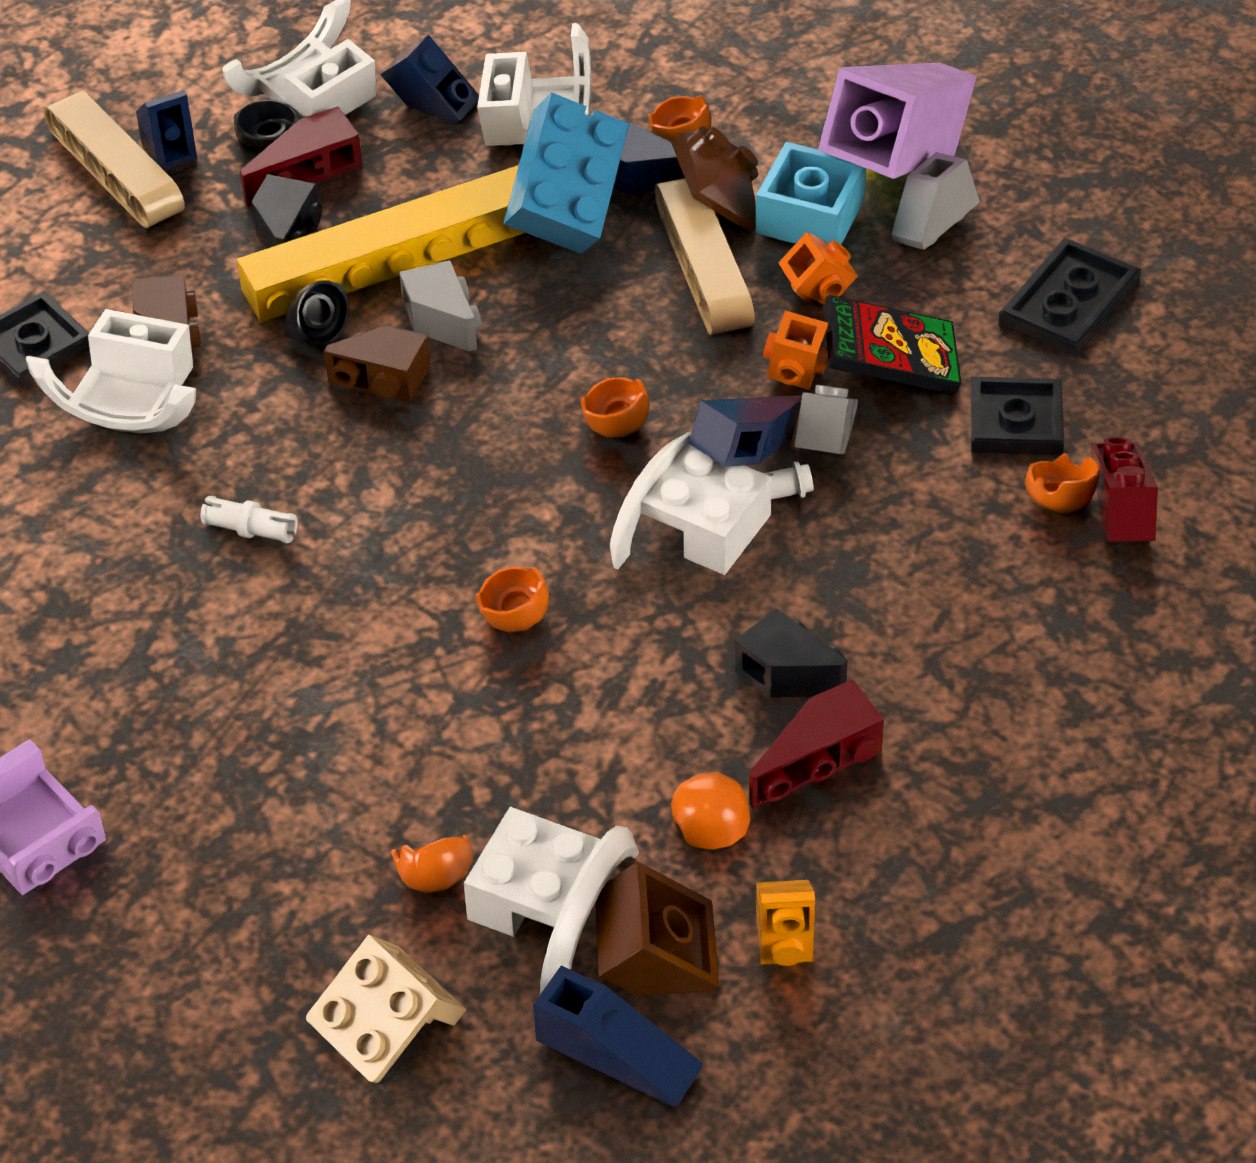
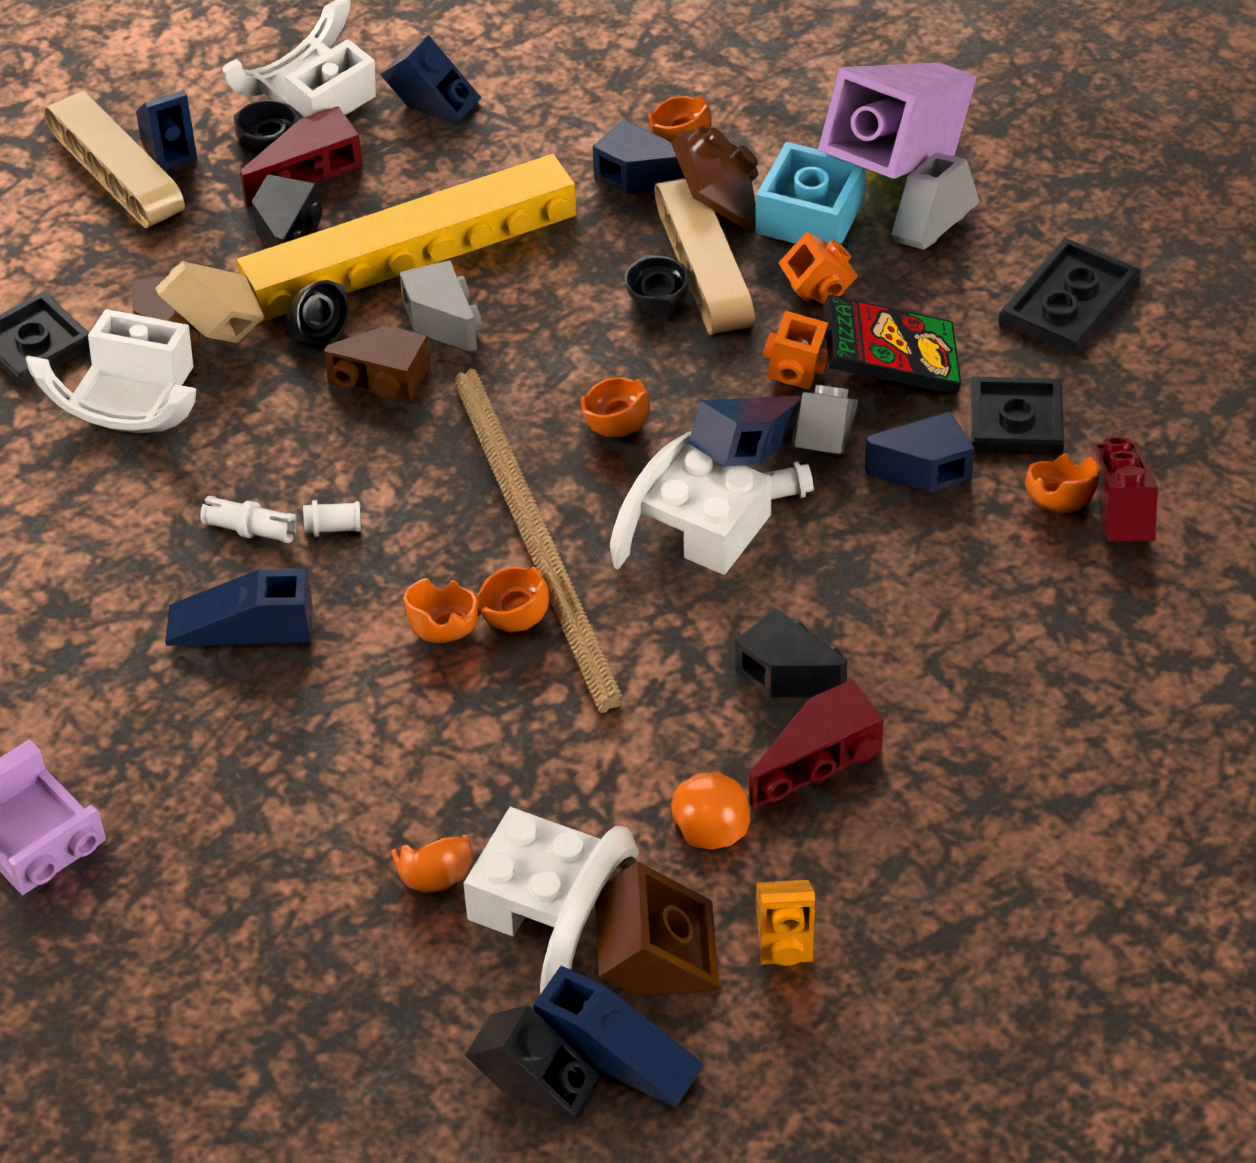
tan bracket [306,934,467,1083] -> none
white piece [477,23,591,146] -> none
dark azure piece [503,92,629,254] -> none
none -> tan slope [155,261,264,343]
none -> dark blue slope [165,568,313,646]
none -> white pin [303,500,361,537]
none -> orange hair [402,578,481,643]
none -> tan axle [455,368,623,713]
none -> black slope [465,1005,599,1118]
none -> black hat [624,255,690,321]
none -> dark blue slope [865,411,974,493]

